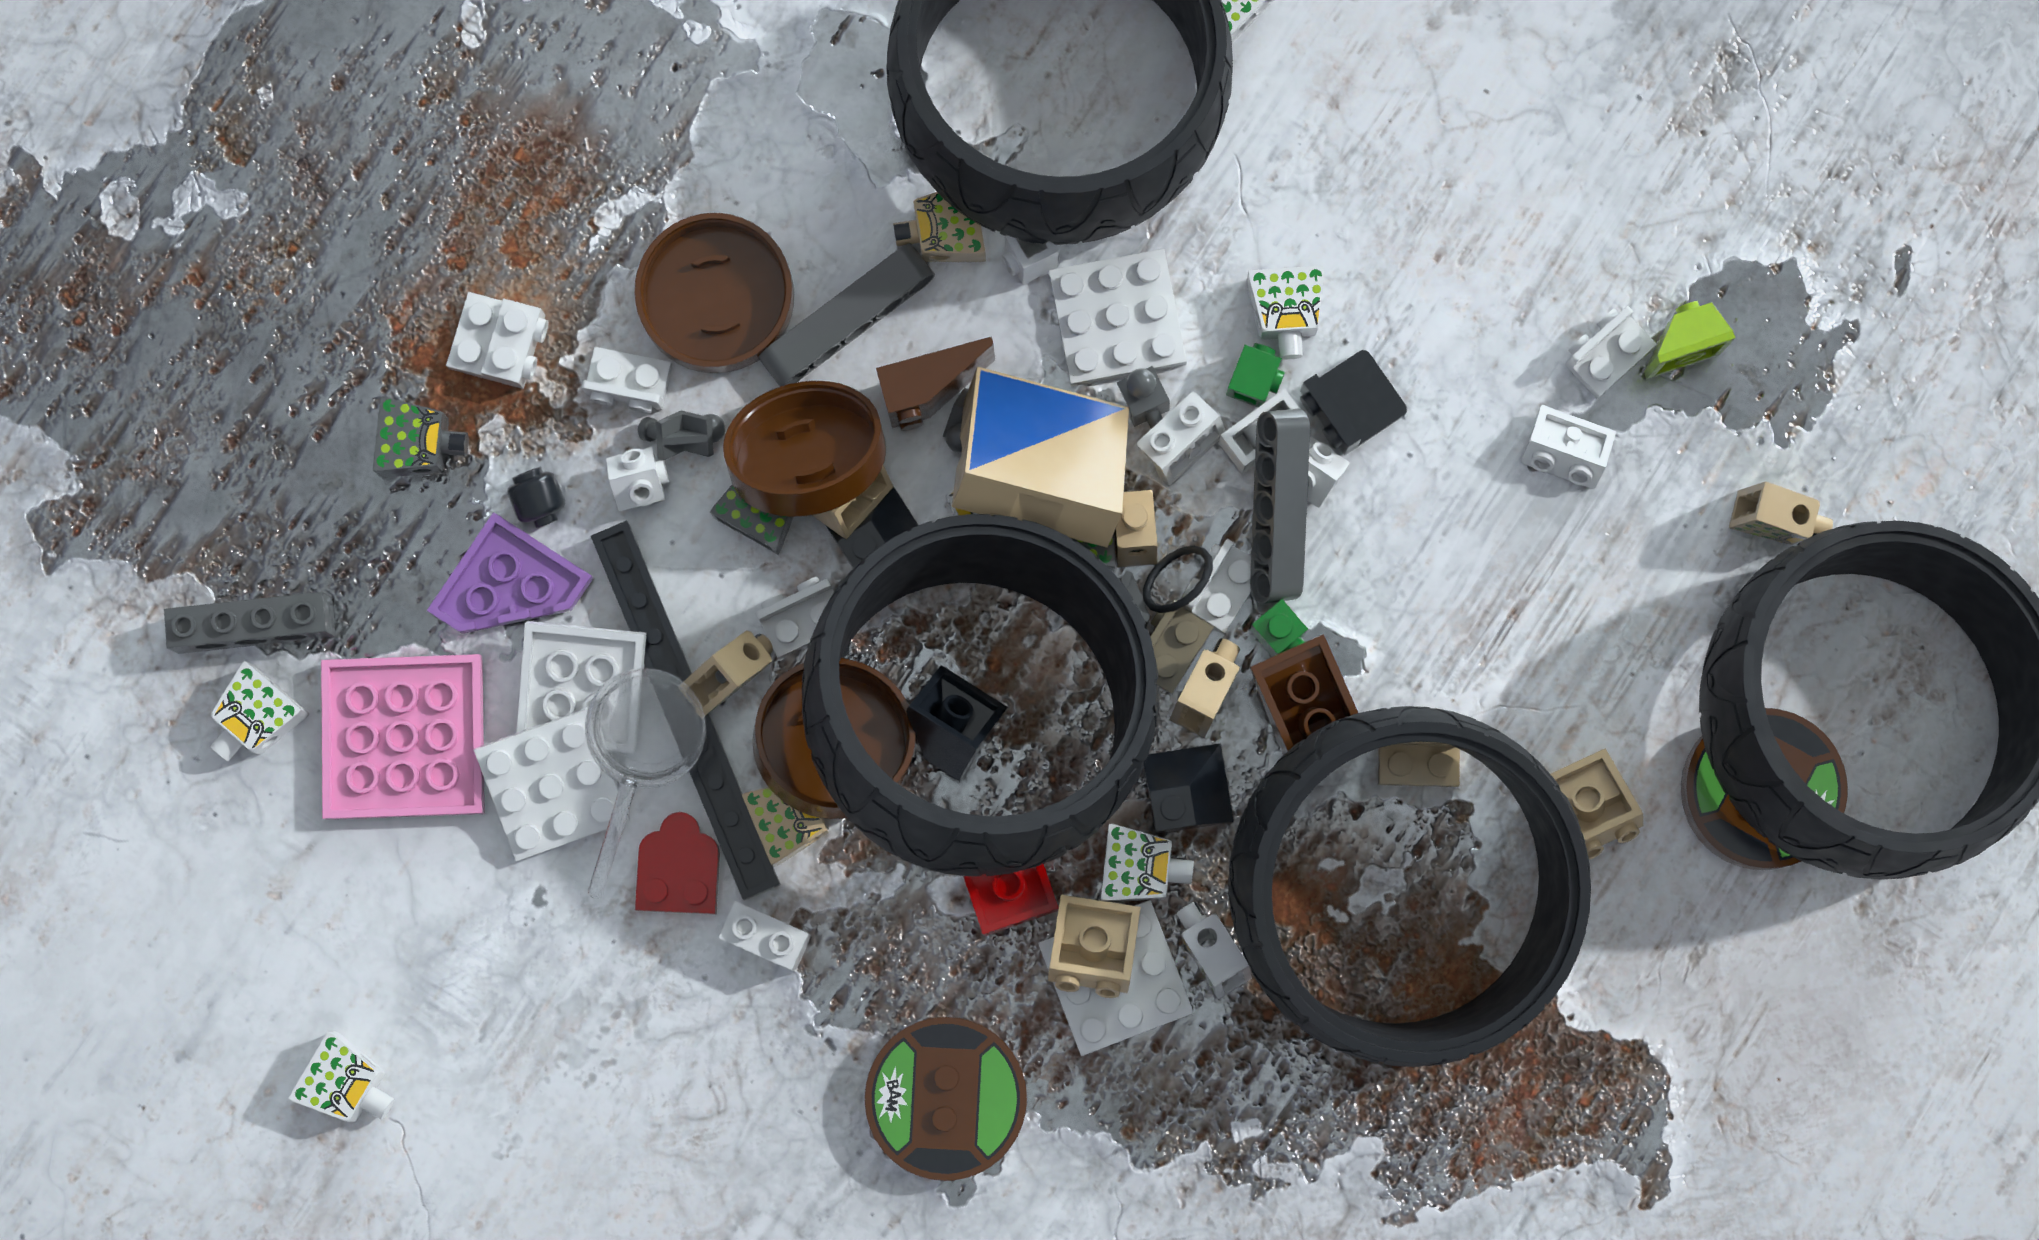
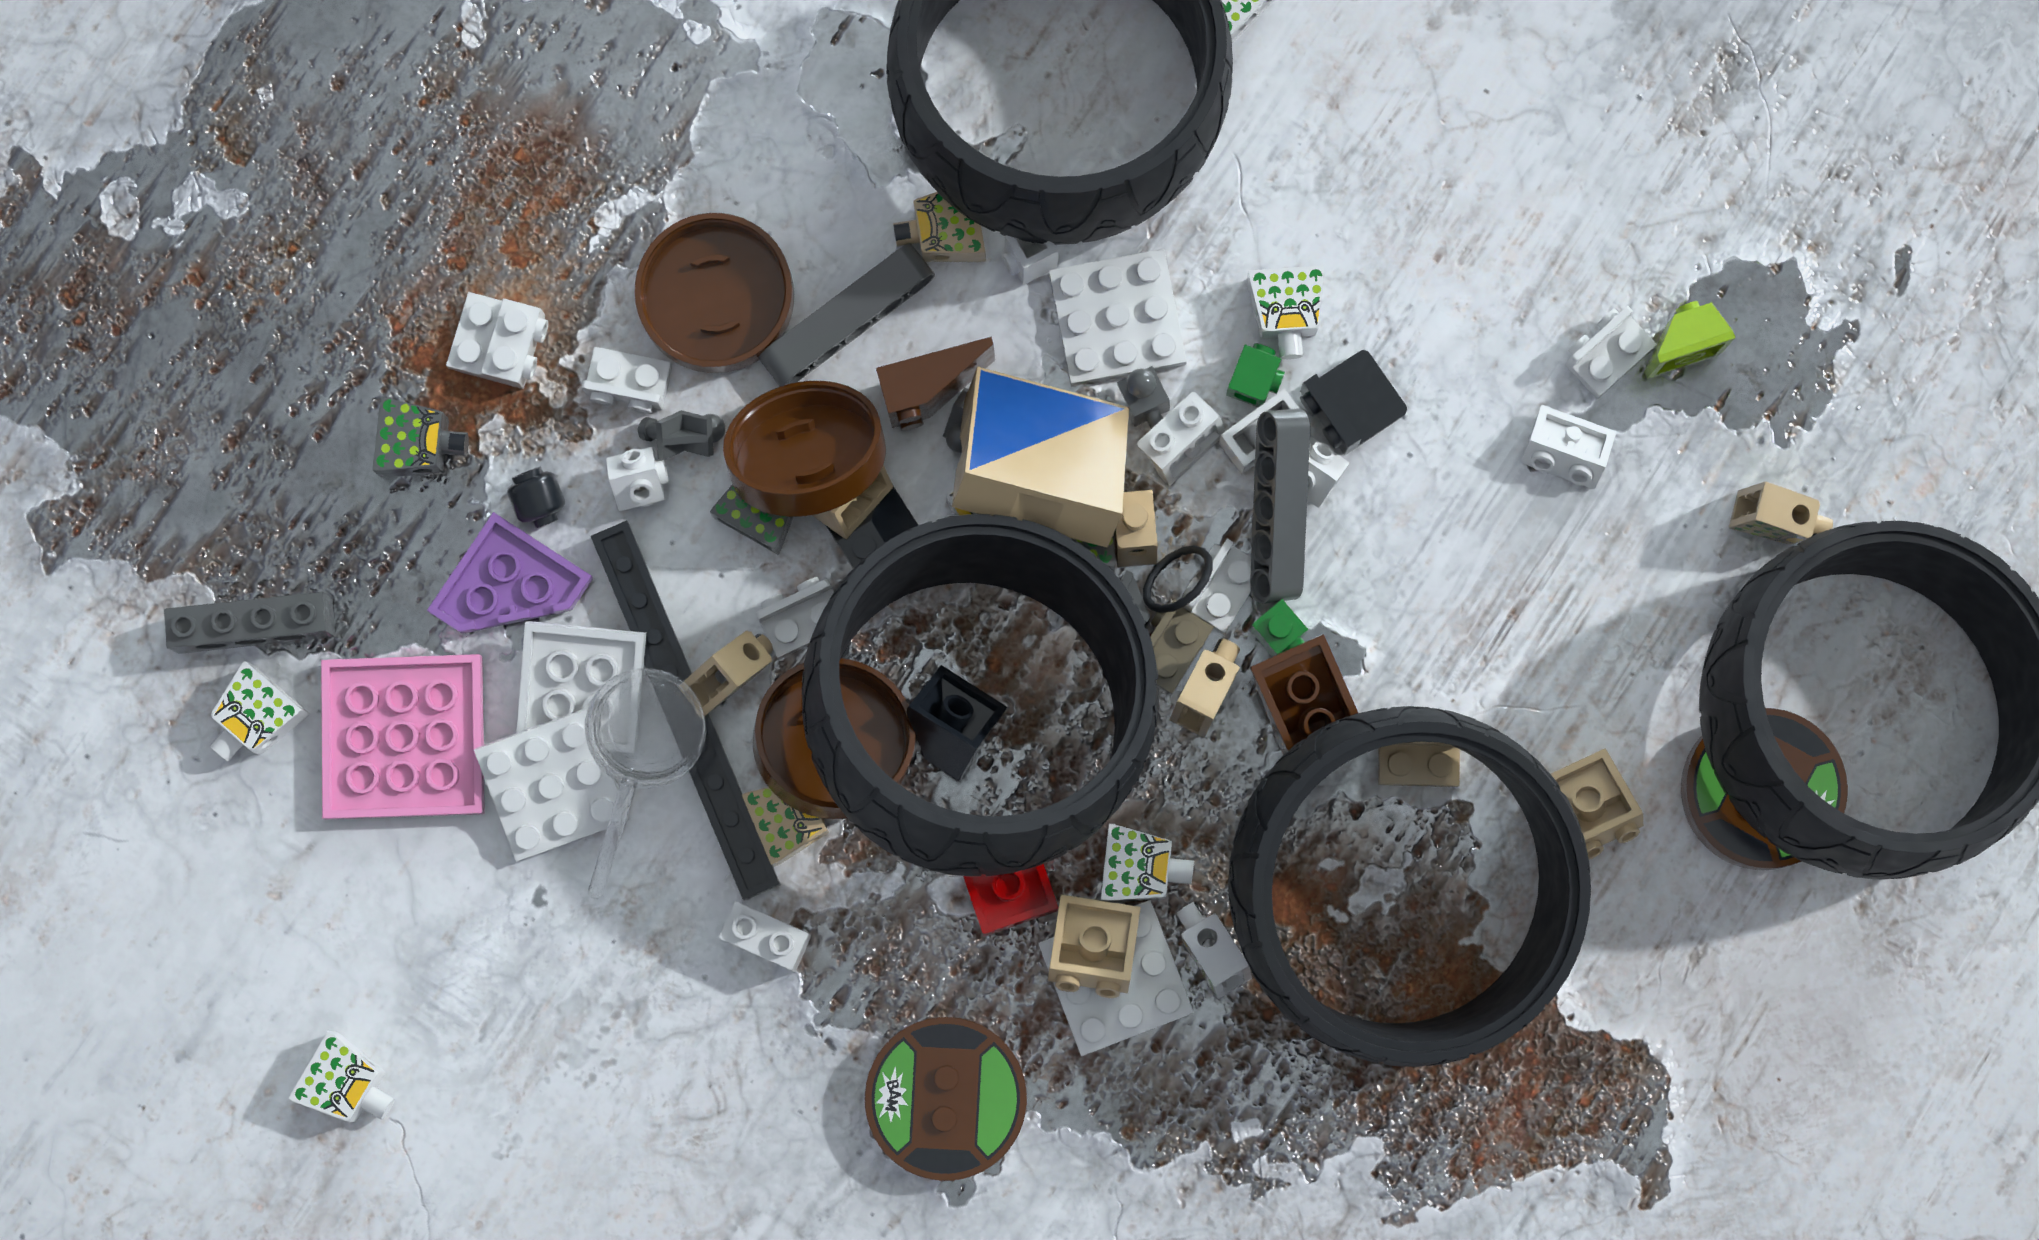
red plate [635,812,720,914] -> none
black slope [1144,743,1234,835] -> none

